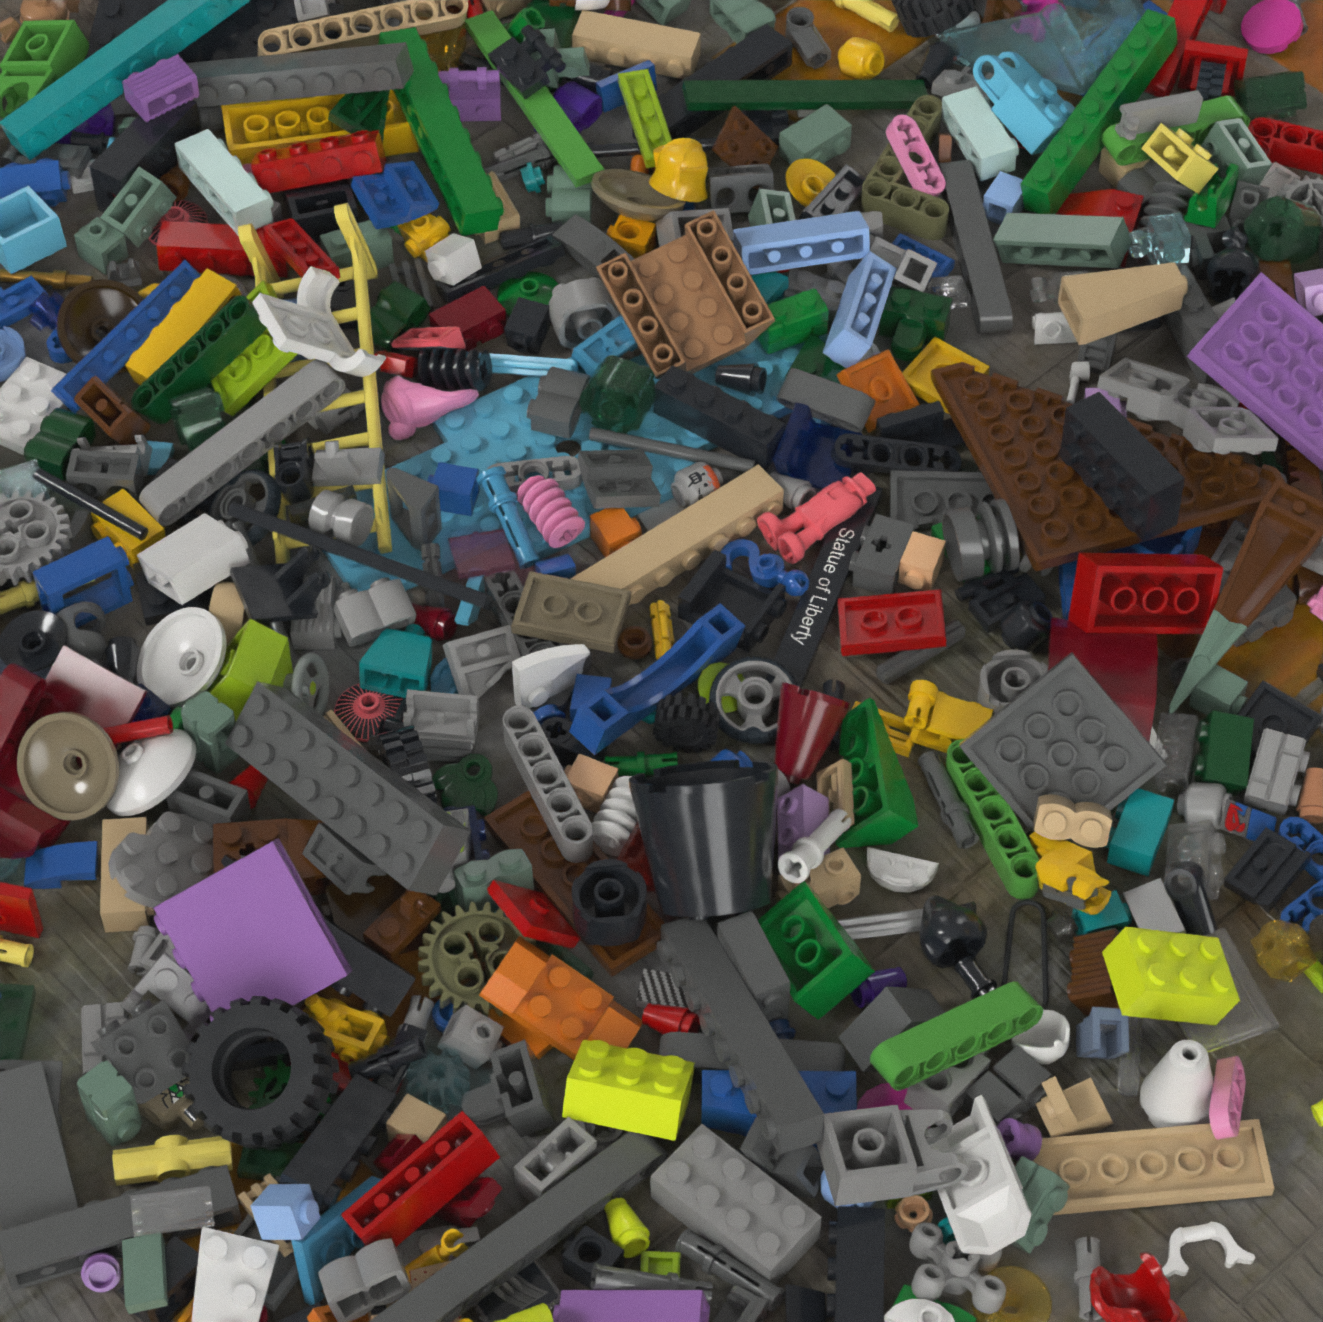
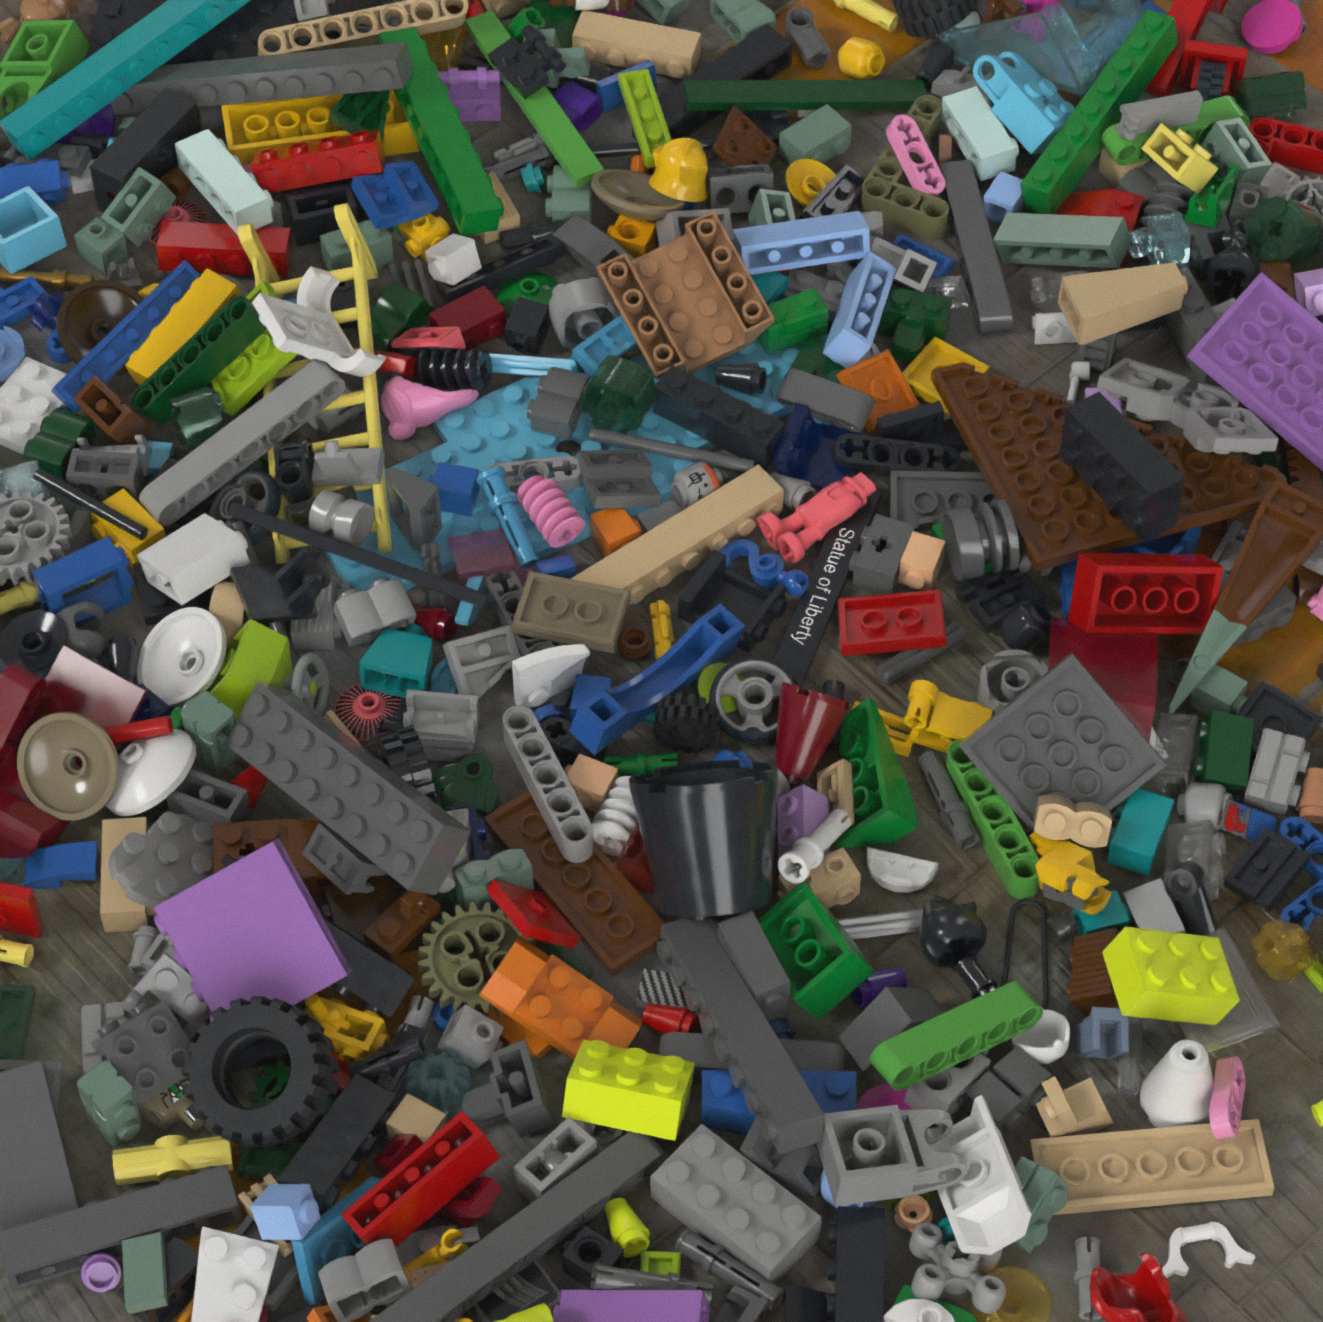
medium lavender brick [122,54,200,122] -> none
clear hinge [130,1185,215,1237] -> none
red tile [263,218,341,279] -> none
black brick [572,859,647,946] -> none
medium lavender wheel [997,1118,1042,1161] -> none

